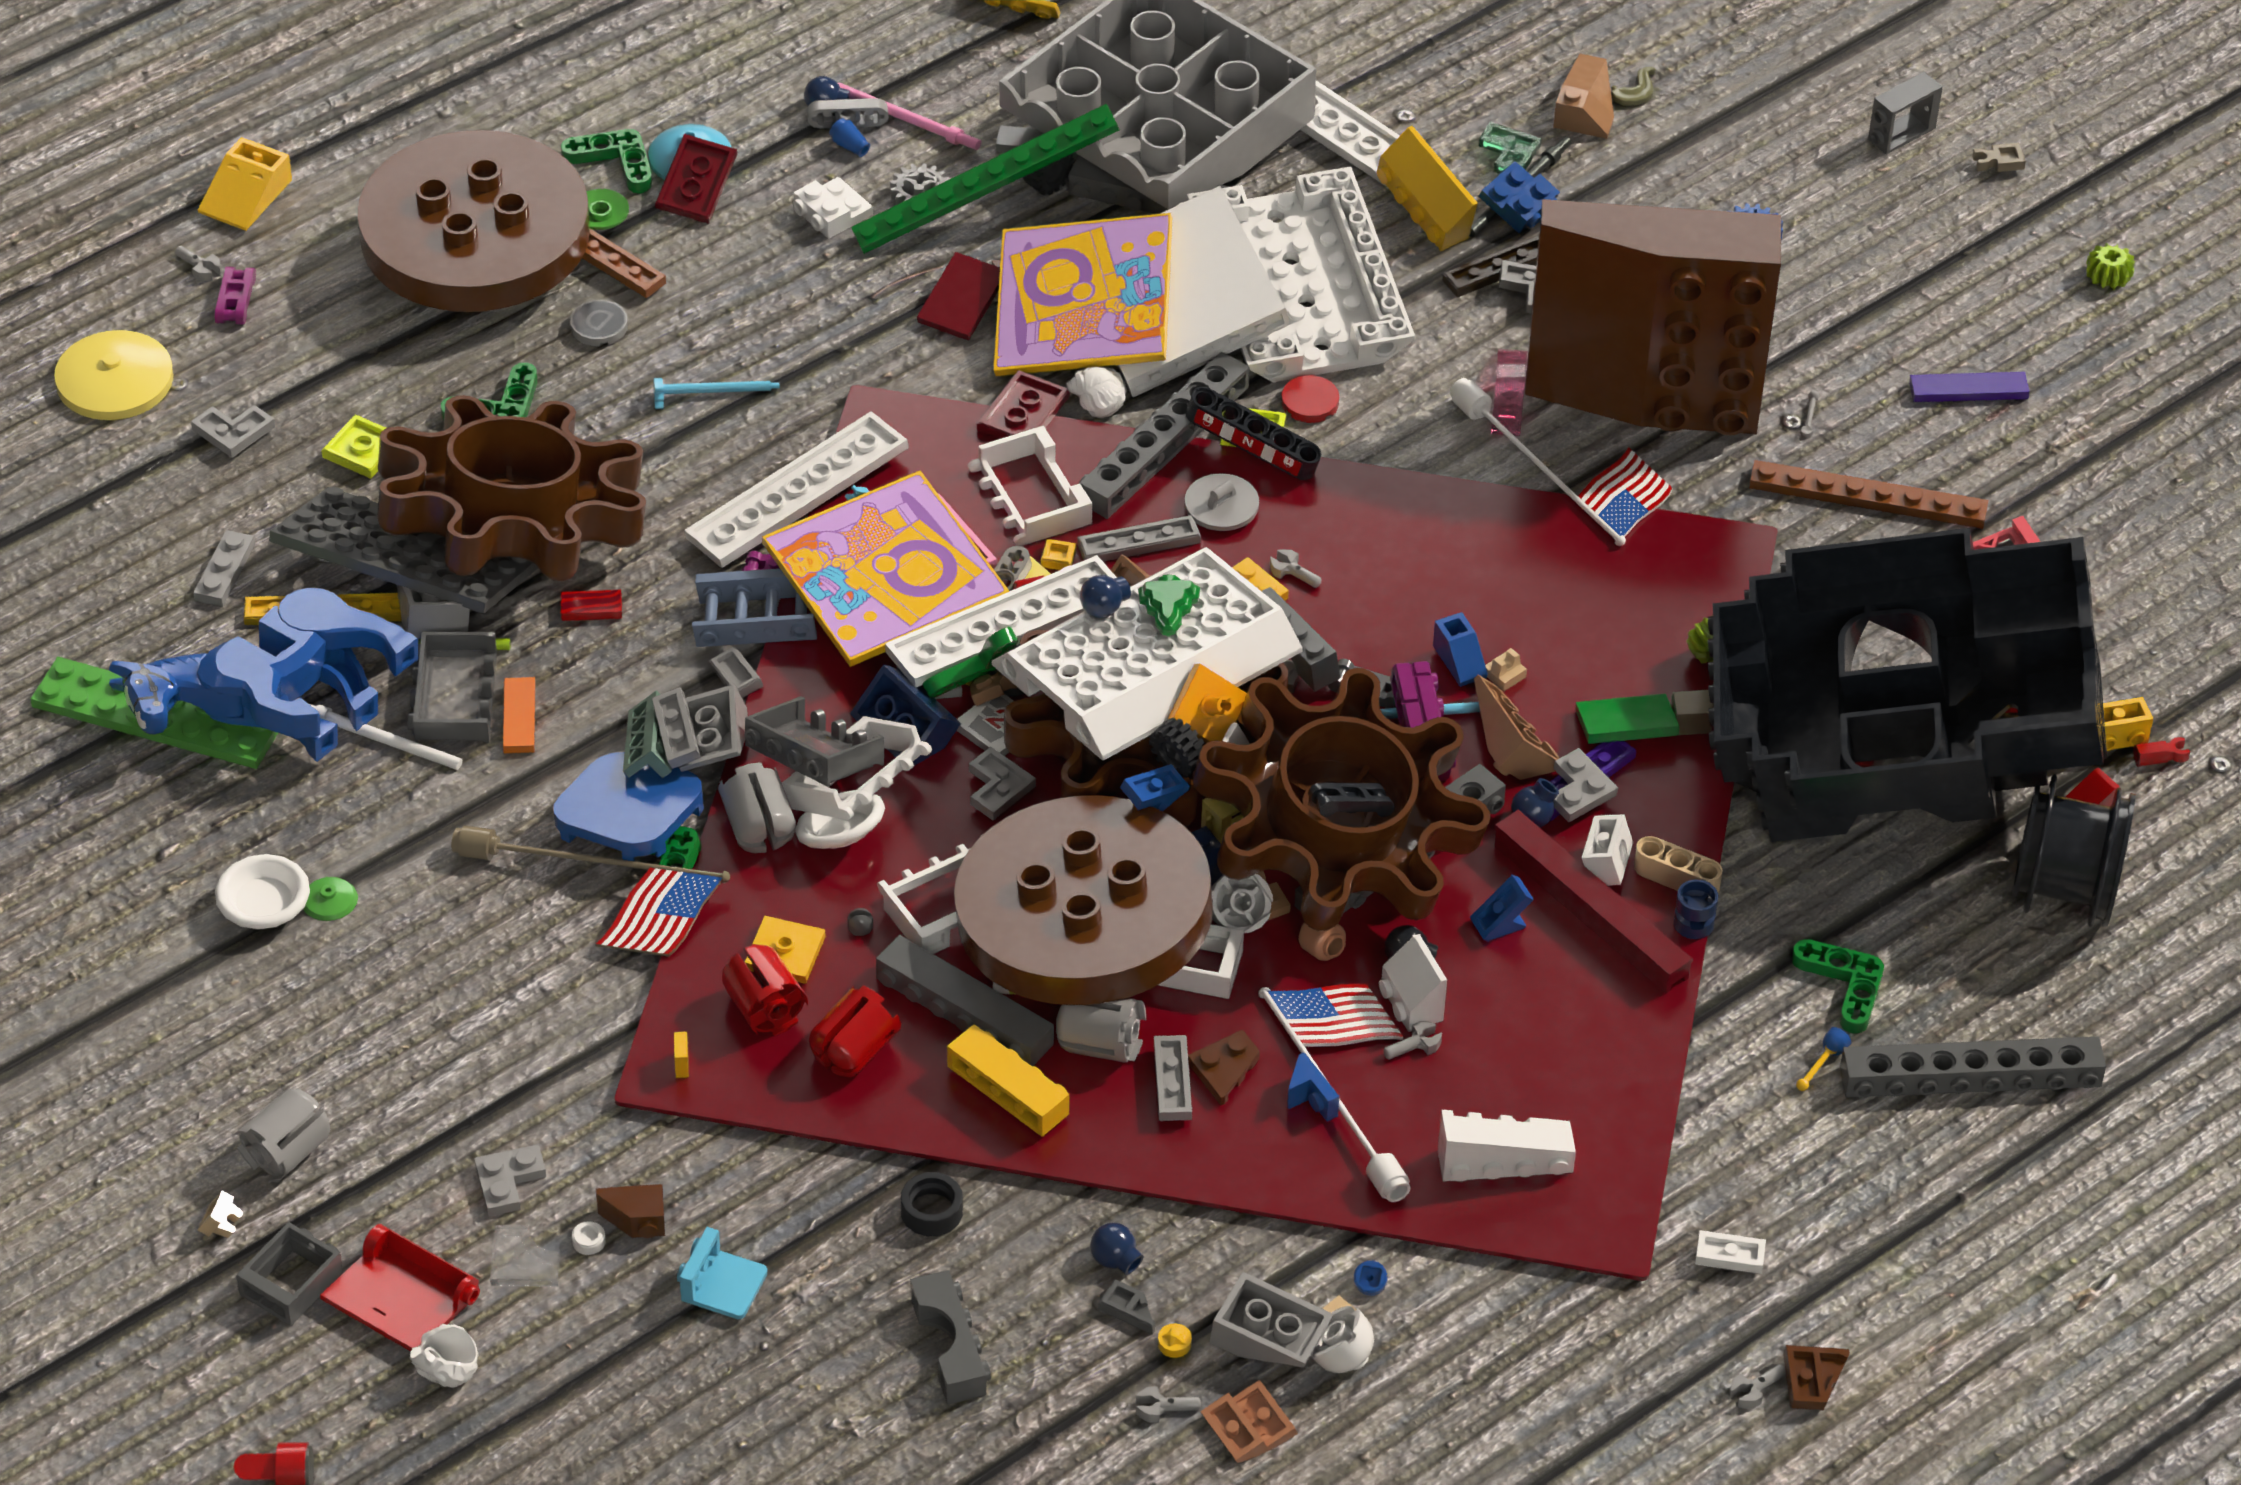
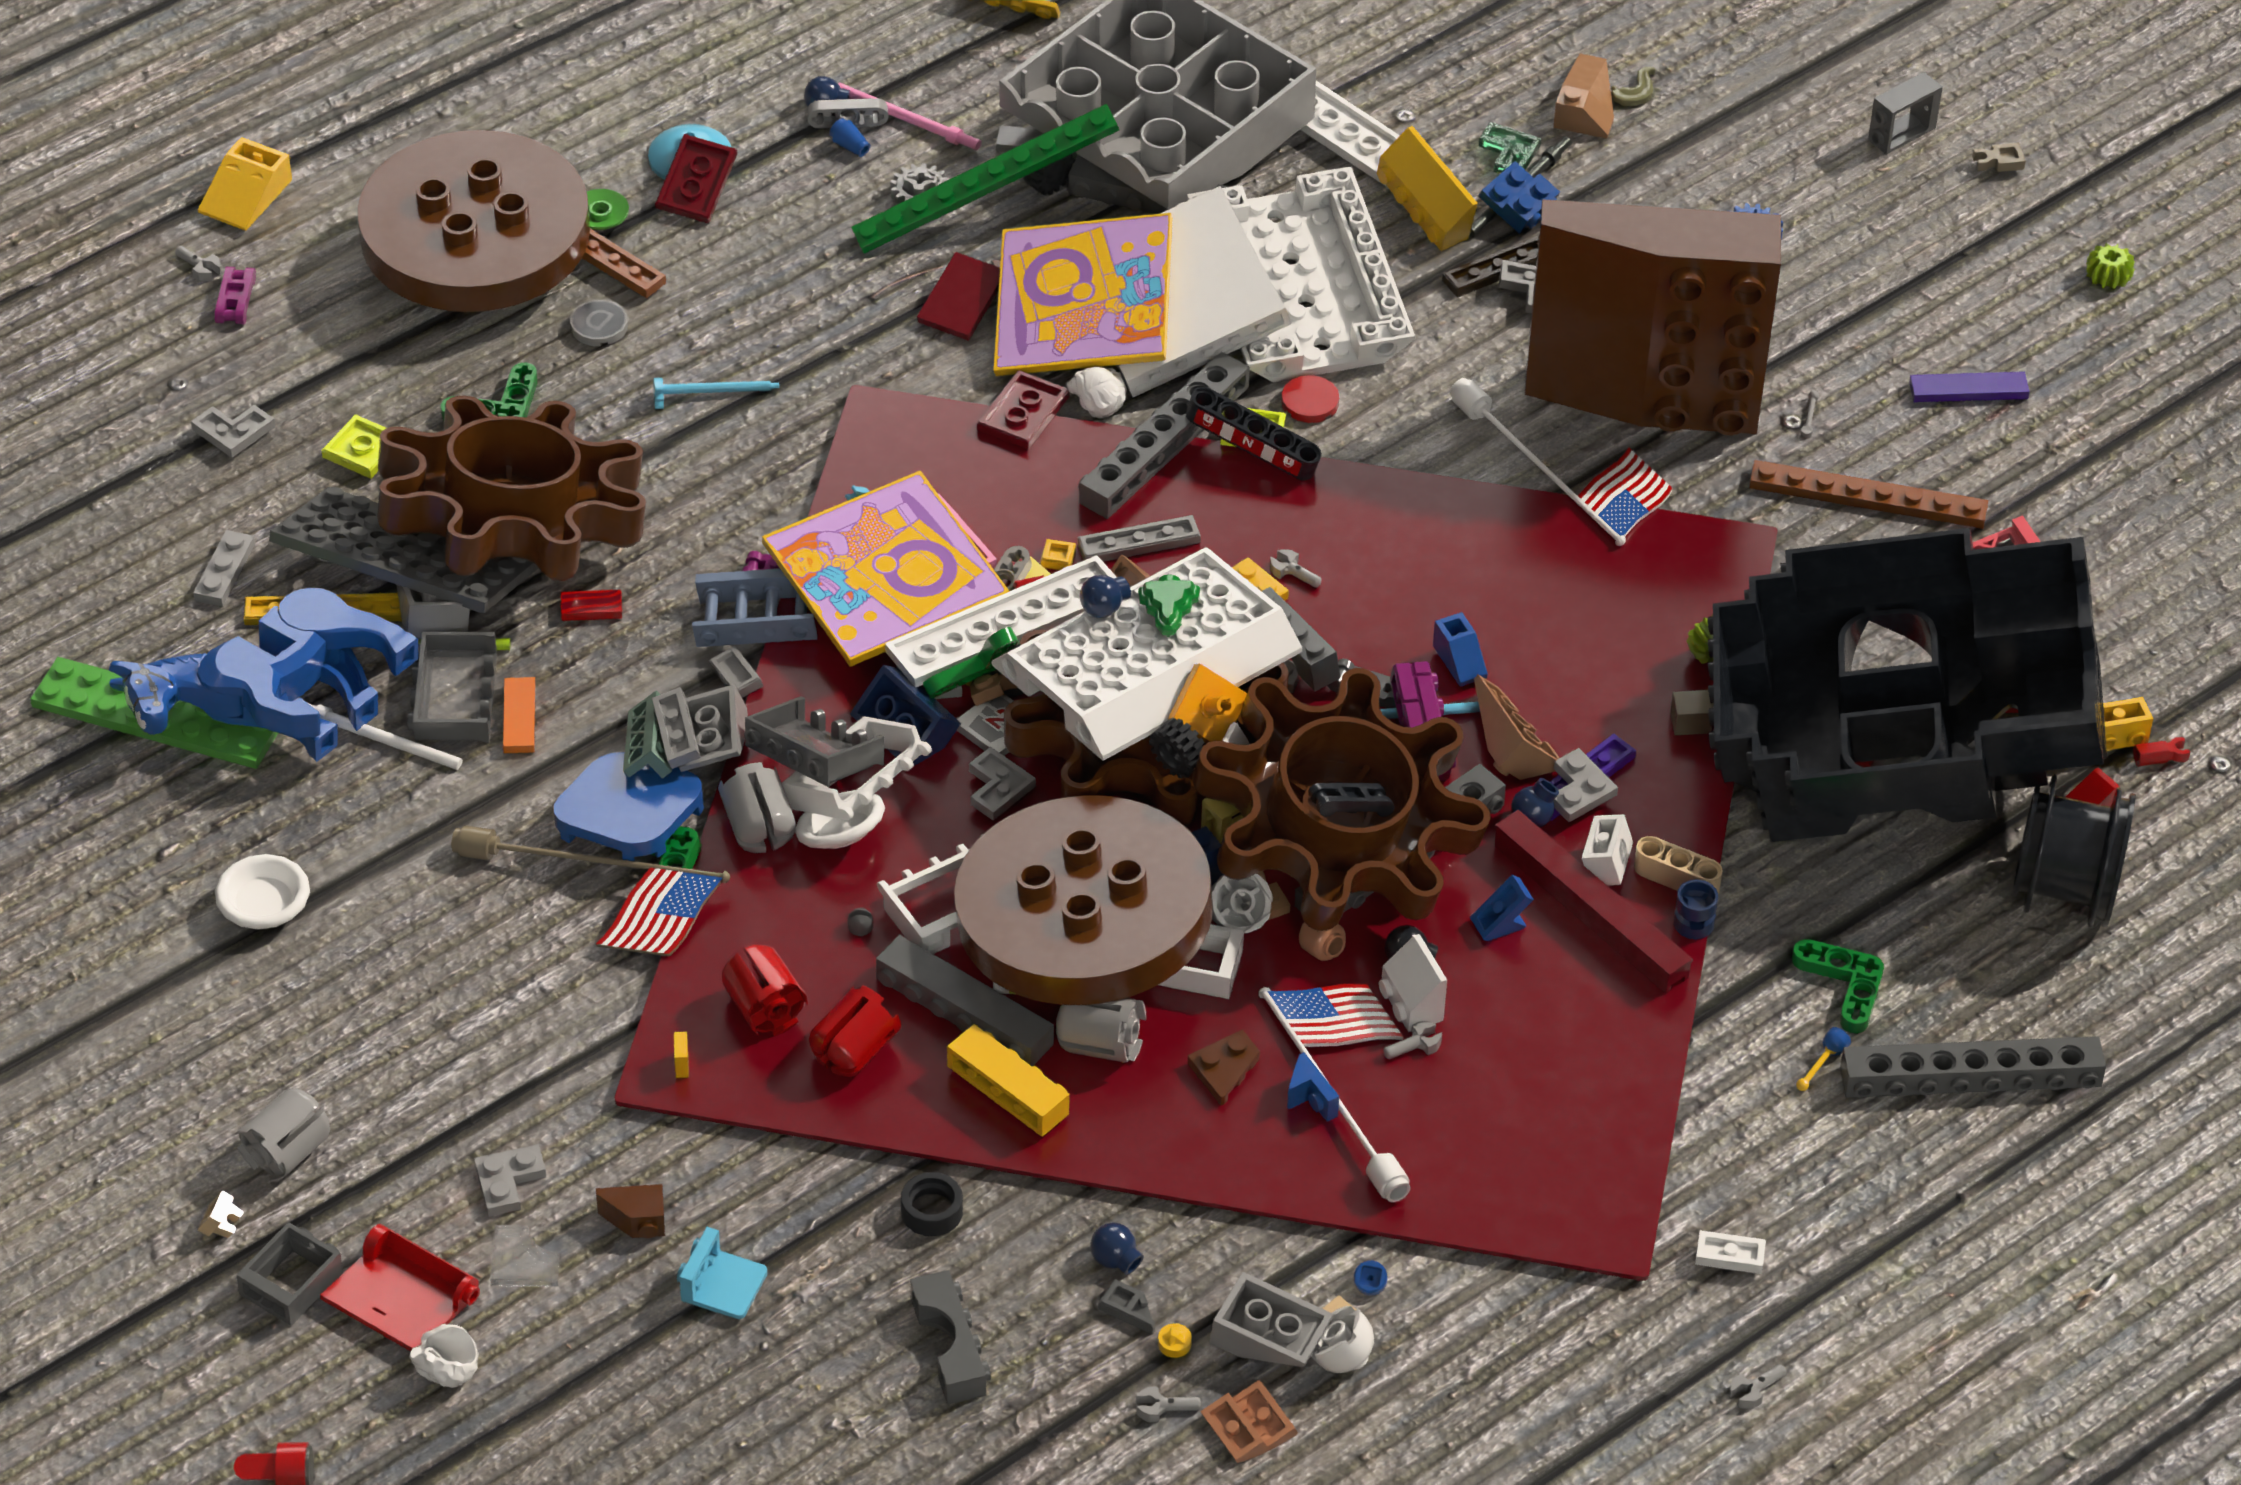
light yellow dish [54,330,173,420] -> none
bright green piece [303,877,358,921] -> none
green beam [561,129,652,193] -> none
white tile [572,1221,606,1255] -> none
white plate [684,411,909,568] -> none
yellow plate [745,916,826,984] -> none
white plate [793,177,873,239] -> none
white hinge [968,426,1092,546] -> none
blue slope [1120,764,1190,812] -> none
light grey plate [1154,1035,1192,1121] -> none
light grey shield [1185,474,1259,531] -> none
white wedge [1438,1110,1576,1182] -> none
tan tile [1485,648,1527,691] -> none
clear pink slope [1491,349,1527,436] -> none
green tile [1575,694,1680,744] -> none
reddish brown wing [1783,1345,1850,1410] -> none

